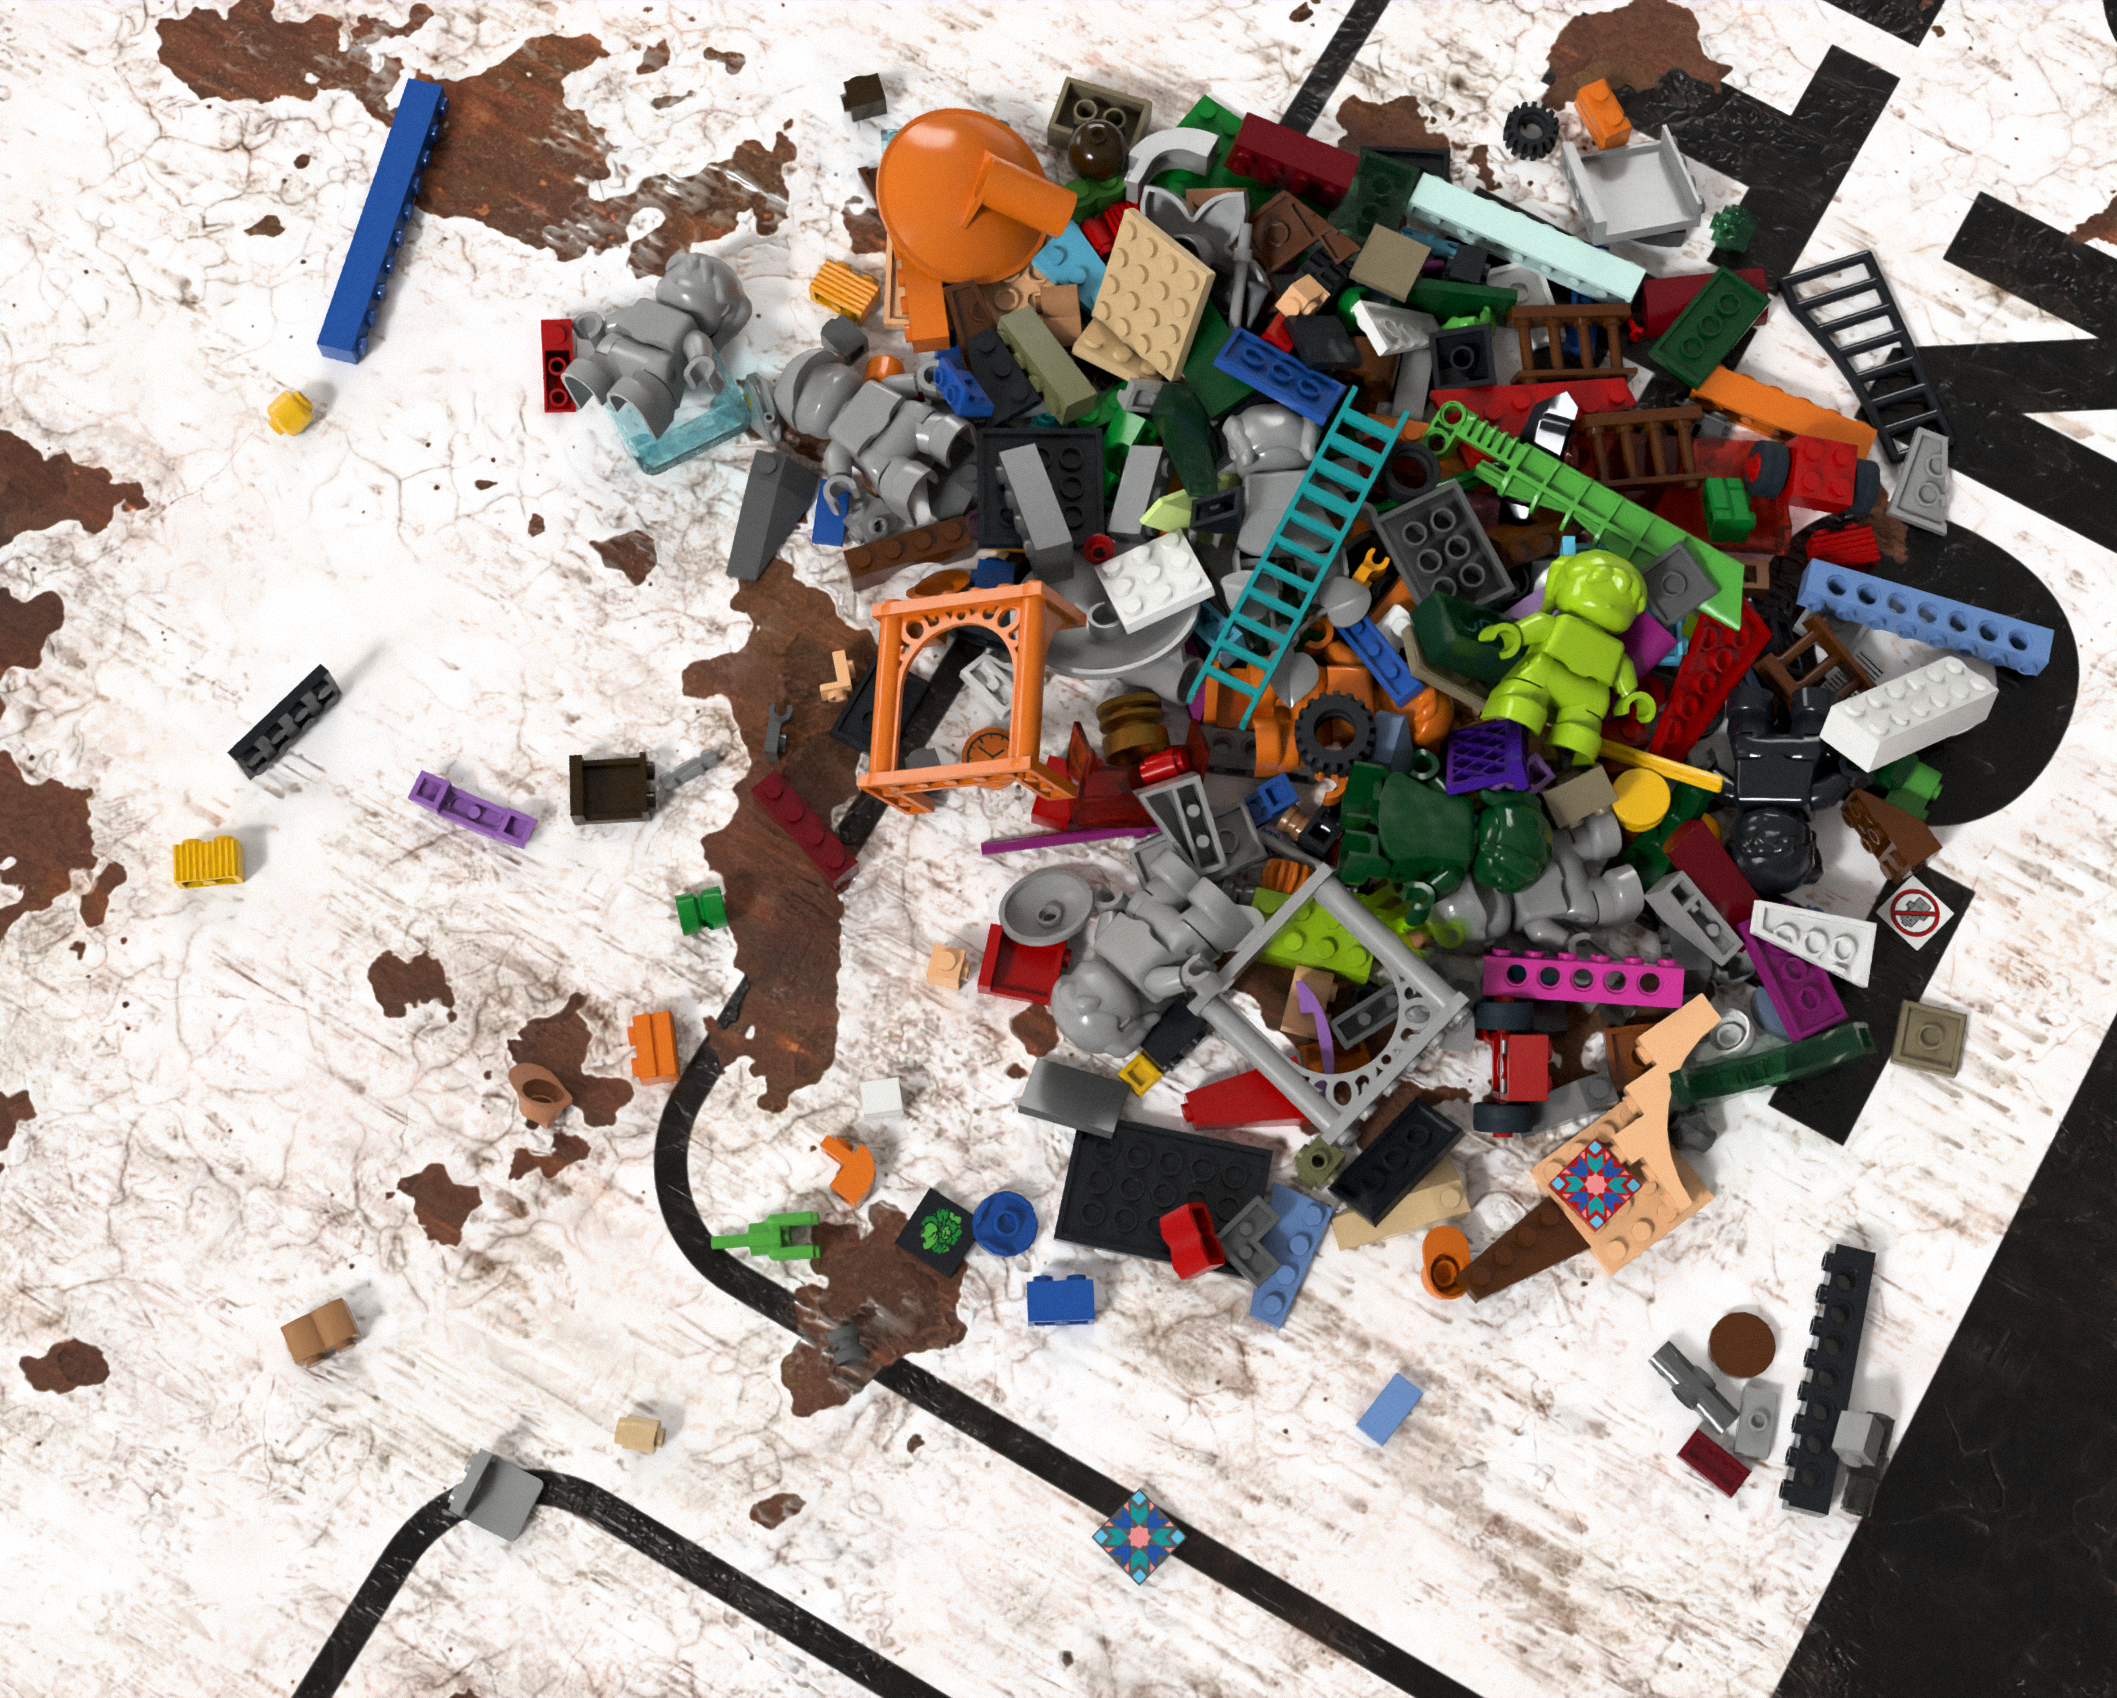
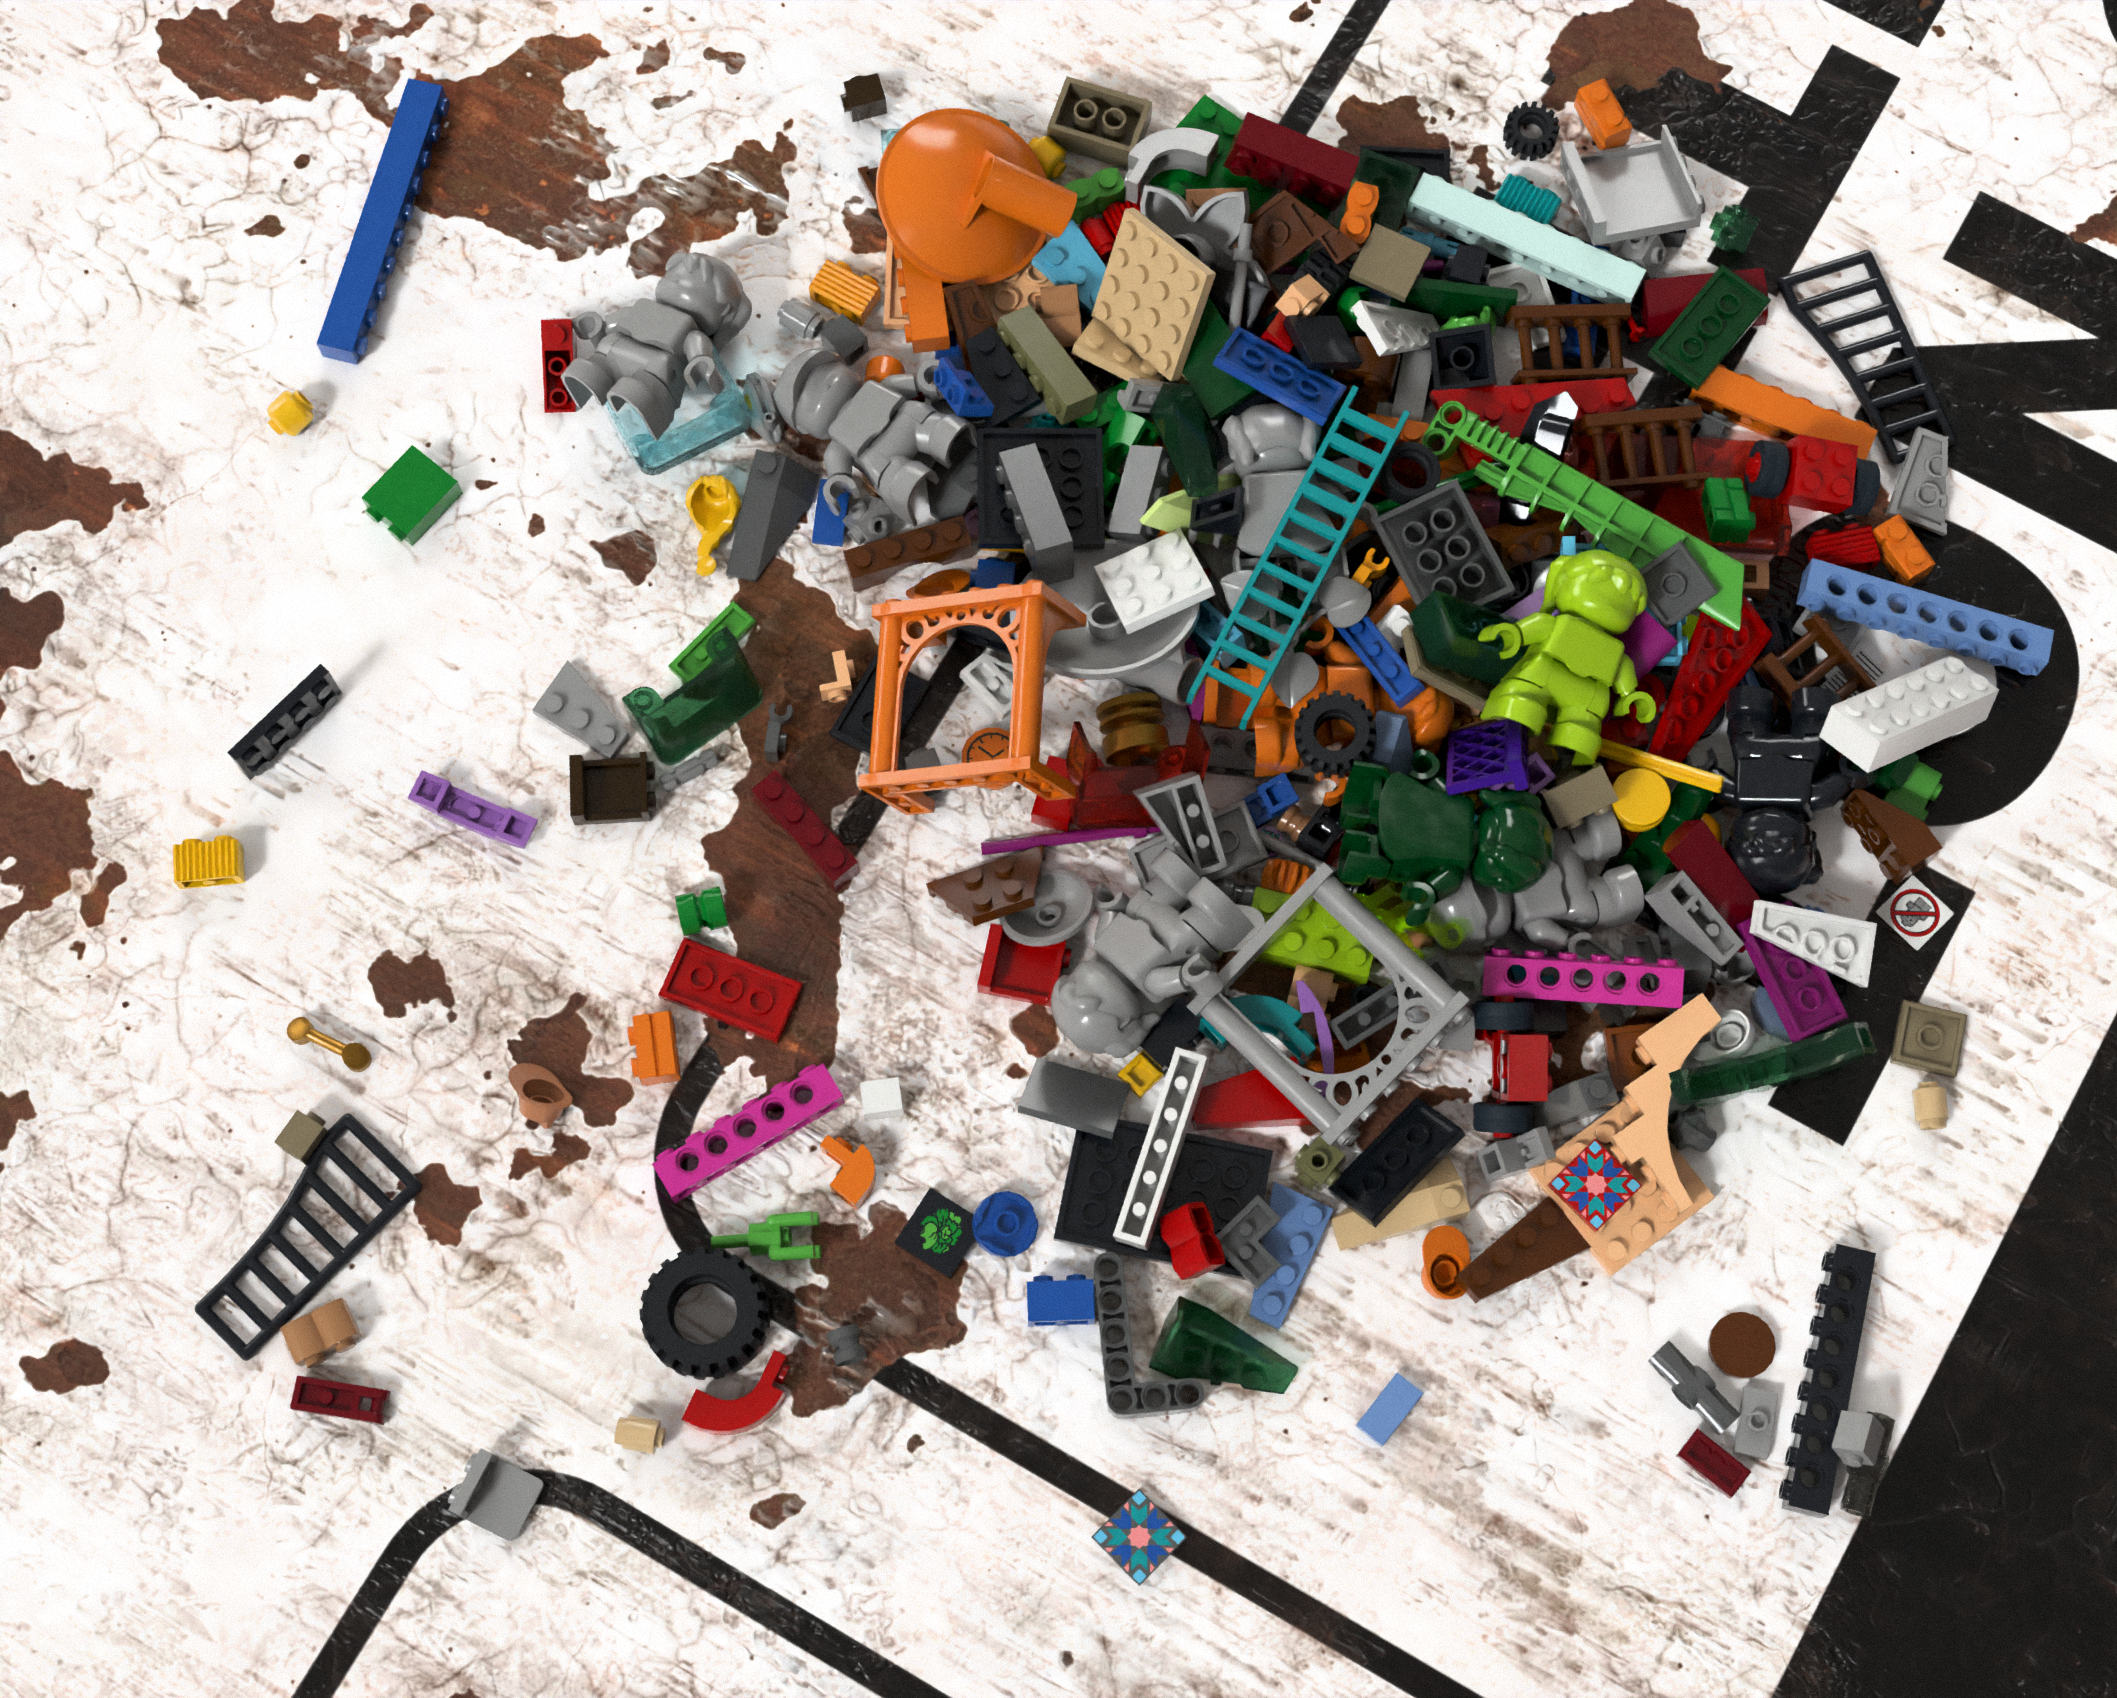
light nougat brick [926,943,971,991] -> none
dark brown cylinder [1068,119,1127,182] -> none
red plate [1083,534,1115,565] -> none
red brick [1140,747,1190,786] -> none
none -> black bar [194,1113,422,1361]
none -> dark tan brick [274,1110,328,1165]
none -> pearl gold bar [287,1017,372,1072]
none -> dark red plate [290,1375,391,1425]
none -> green brick [361,445,463,546]
none -> light grey wing [532,660,630,759]
none -> clear green windscreen [621,626,763,765]
none -> black tyre [639,1247,771,1380]
none -> dark pink brick [652,1063,845,1203]
none -> red tile [658,937,803,1044]
none -> bright green tile [668,601,757,689]
none -> red arch [681,1350,791,1435]
none -> yellow hair [685,474,741,577]
none -> light grey brick [777,298,825,340]
none -> reddish brown wing [926,844,1046,926]
none -> yellow head [1028,136,1067,180]
none -> dark grey beam [1093,1252,1204,1419]
none -> white brick [1113,1047,1210,1251]
none -> clear green wedge [1149,1296,1298,1394]
none -> teal arch [1199,995,1316,1065]
none -> orange brick [1339,181,1379,255]
none -> light grey brick [1476,1126,1556,1182]
none -> teal brick [1493,173,1562,225]
none -> light grey brick [1616,234,1668,280]
none -> light grey plate [1621,935,1659,989]
none -> orange brick [1873,514,1936,587]
none -> tan brick [1912,1081,1949,1130]

